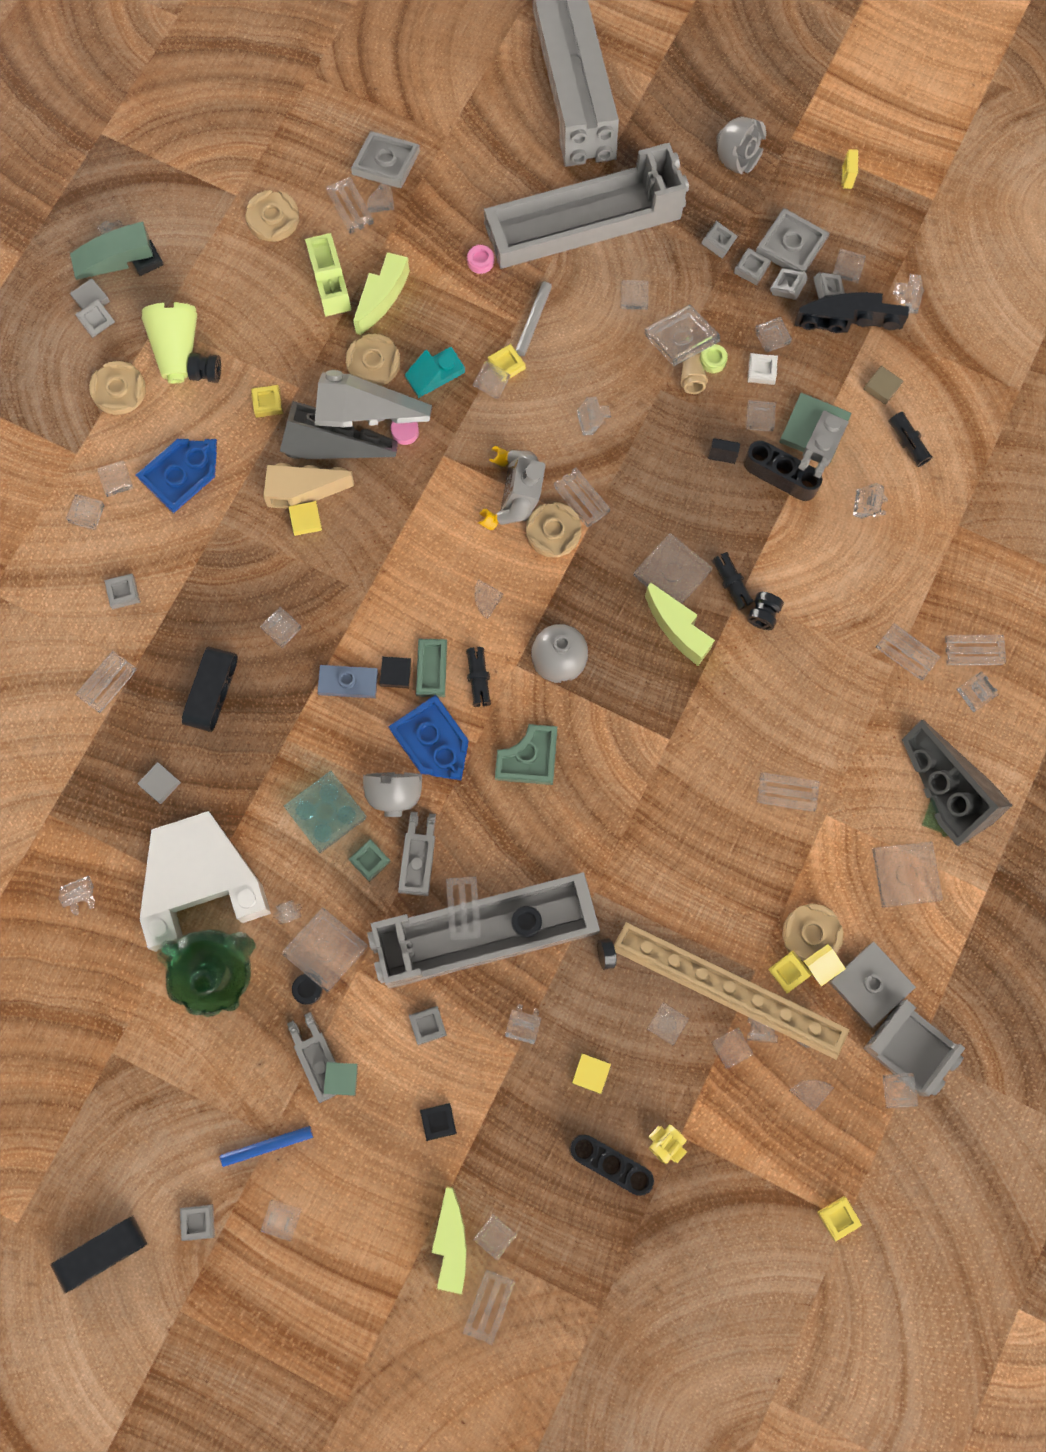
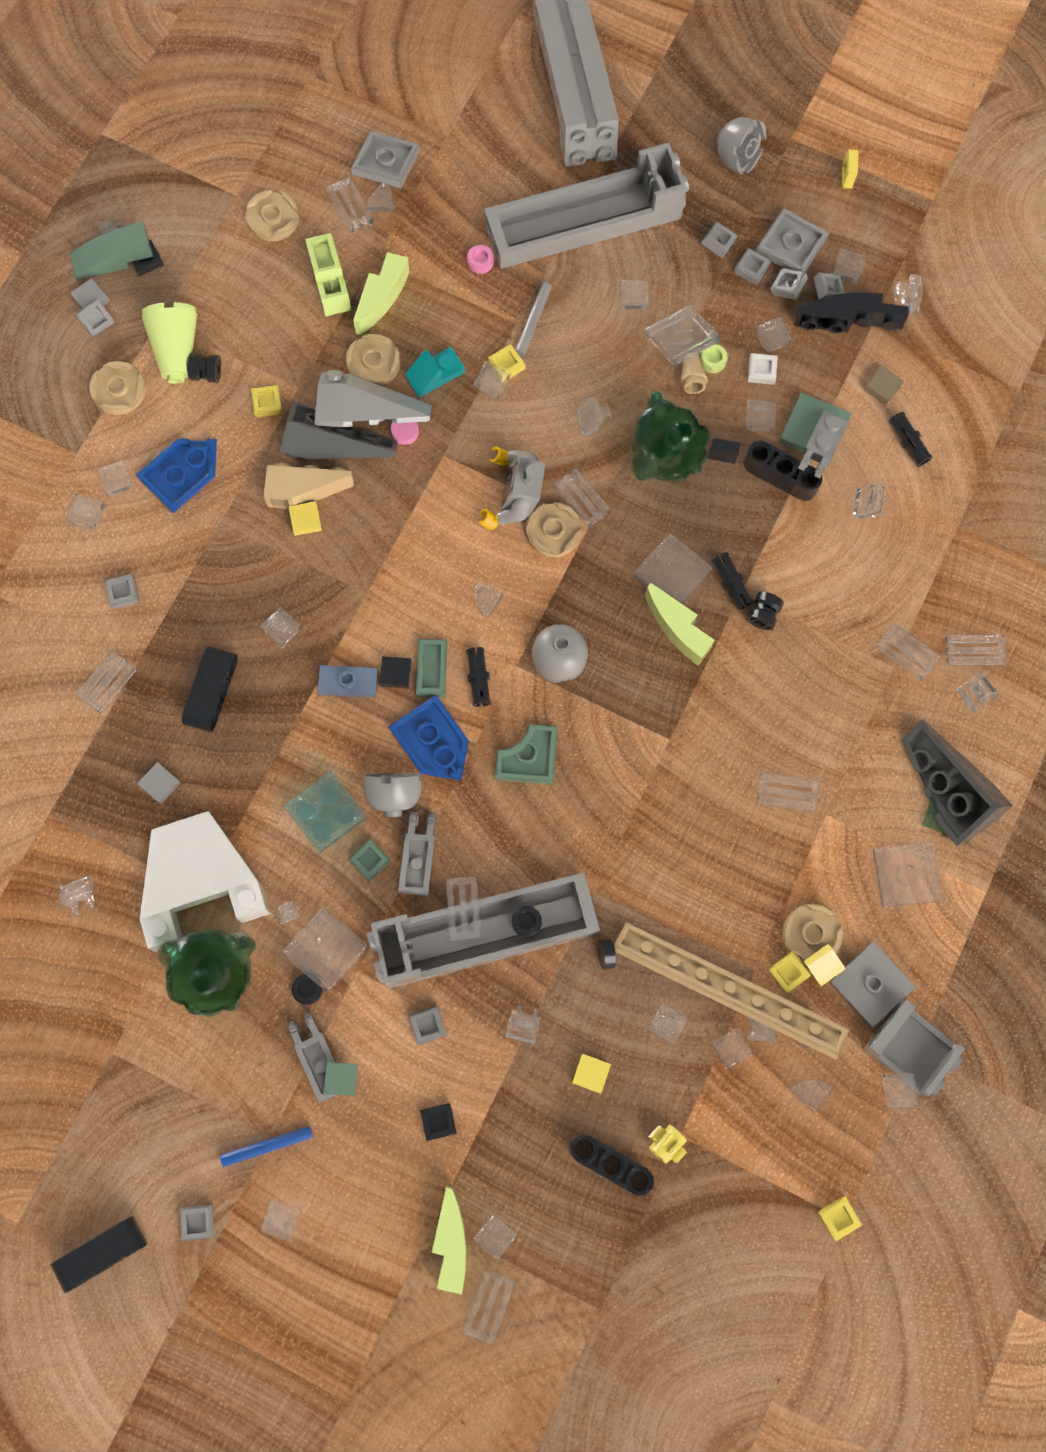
none -> clear green piece [631,391,710,482]

